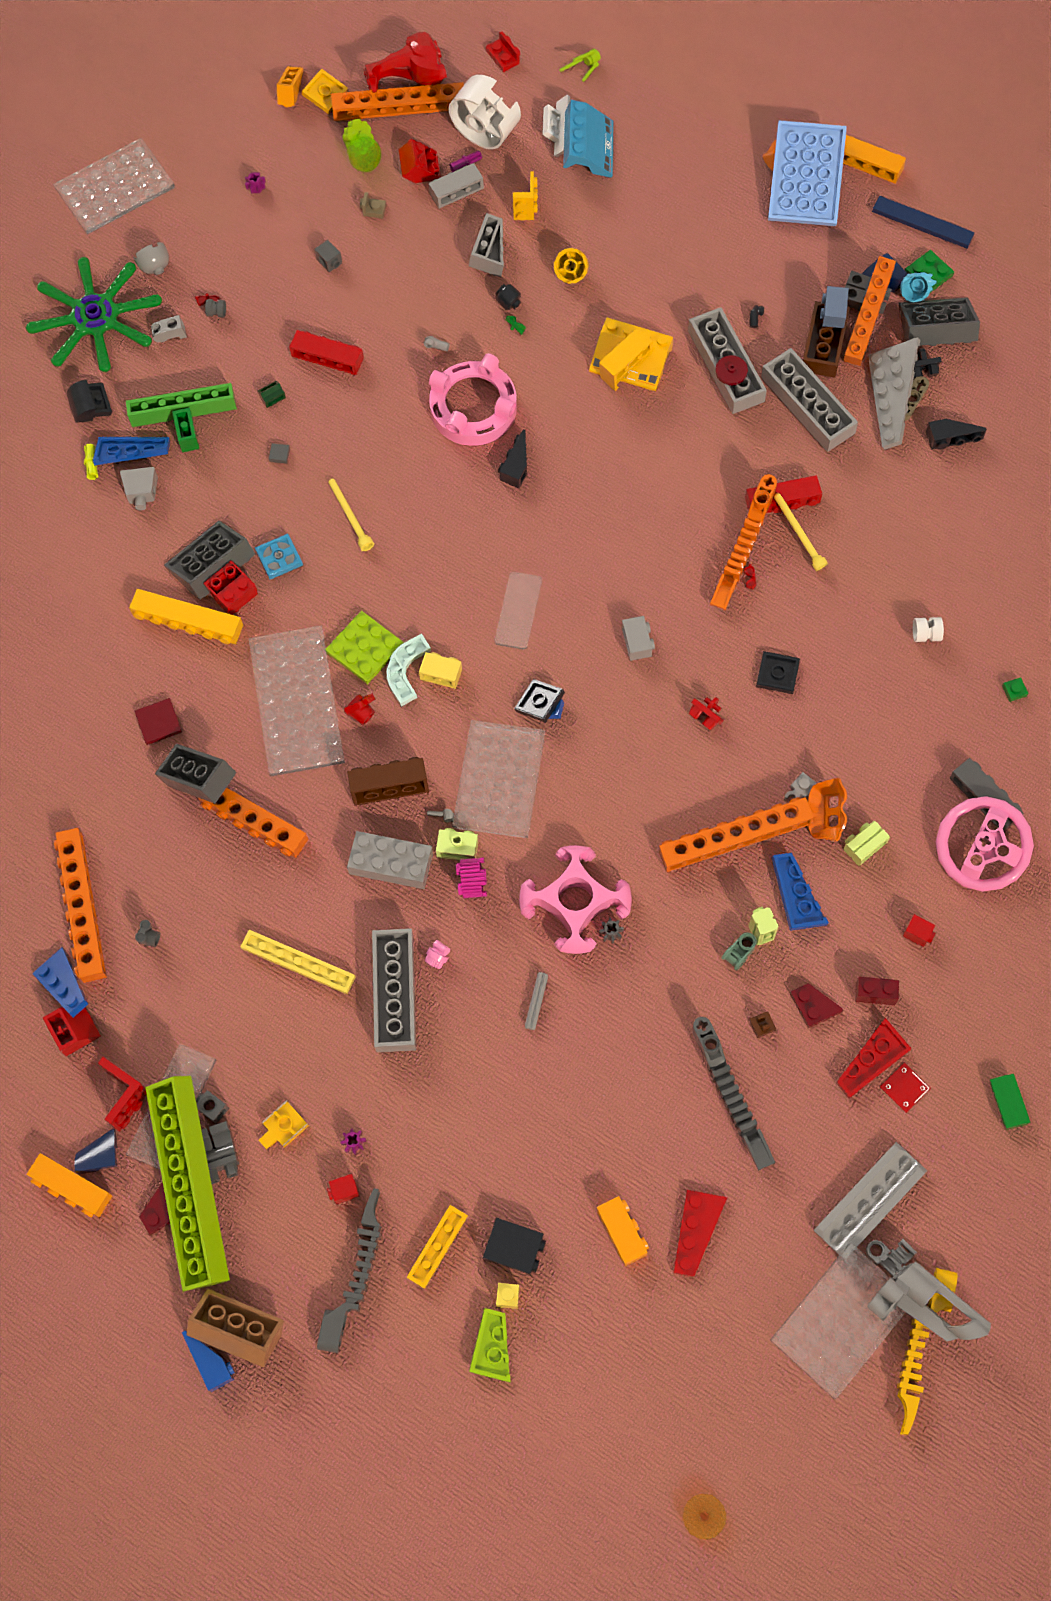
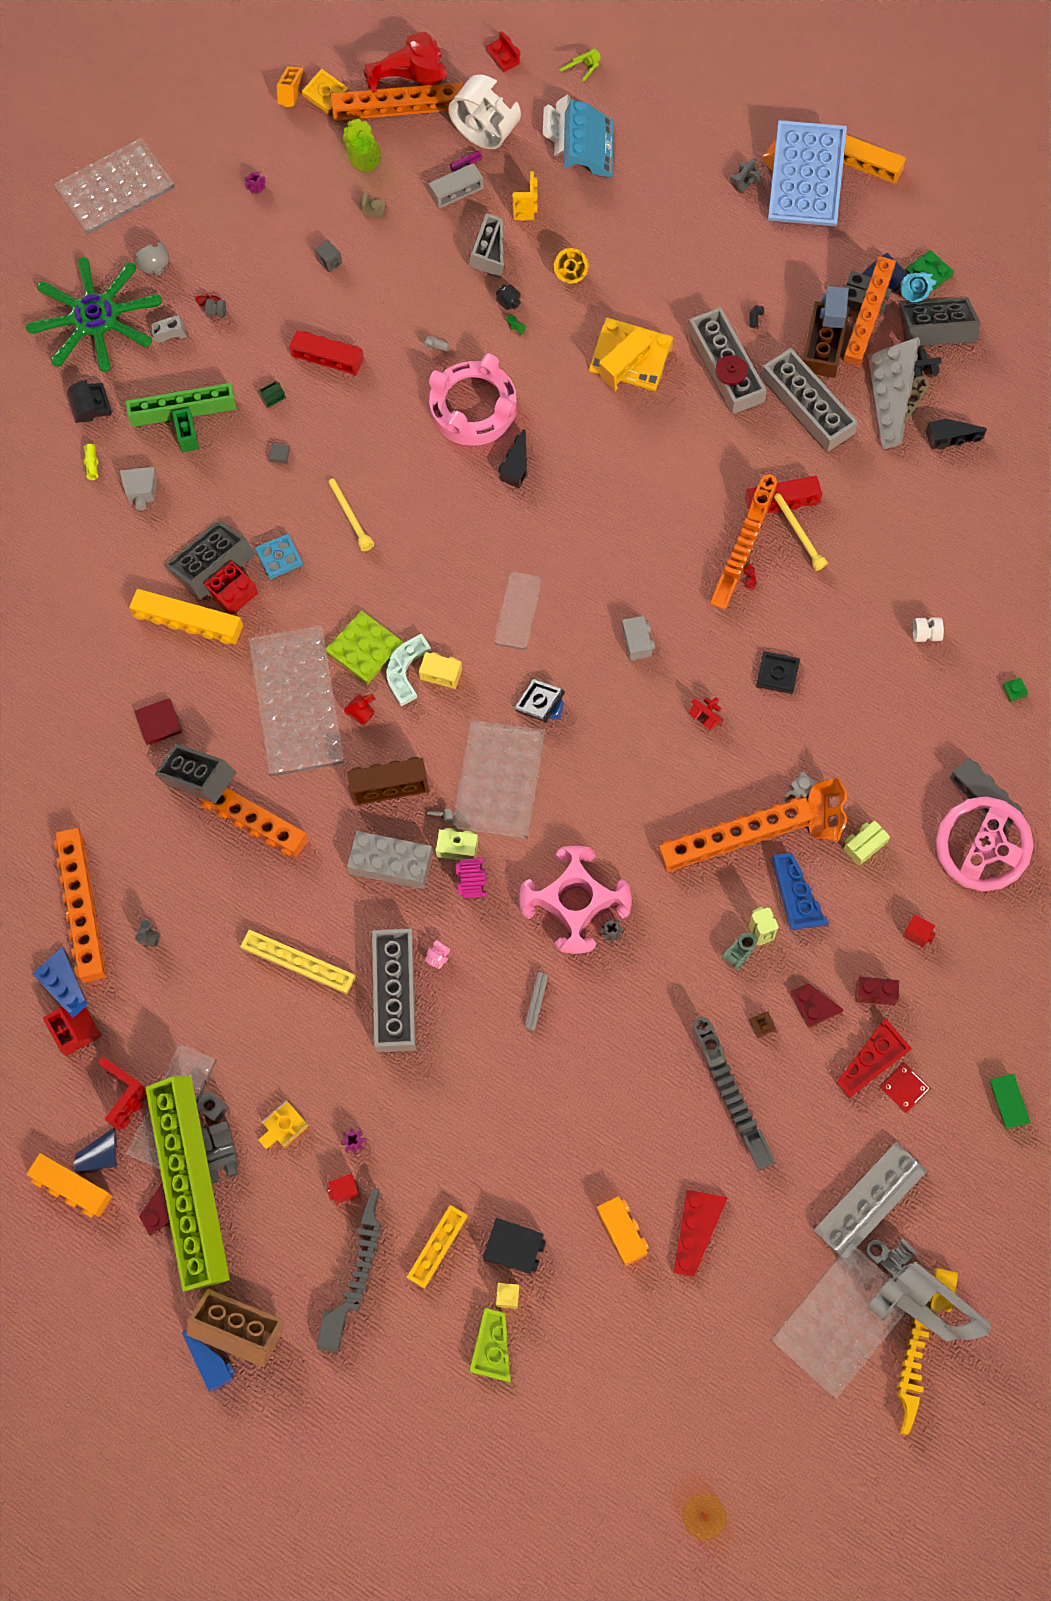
blue wing [93,437,170,465] -> none
red slope [399,138,441,183] -> none
dark blue tile [872,196,975,249] -> none
none -> dark grey hips [730,159,761,193]

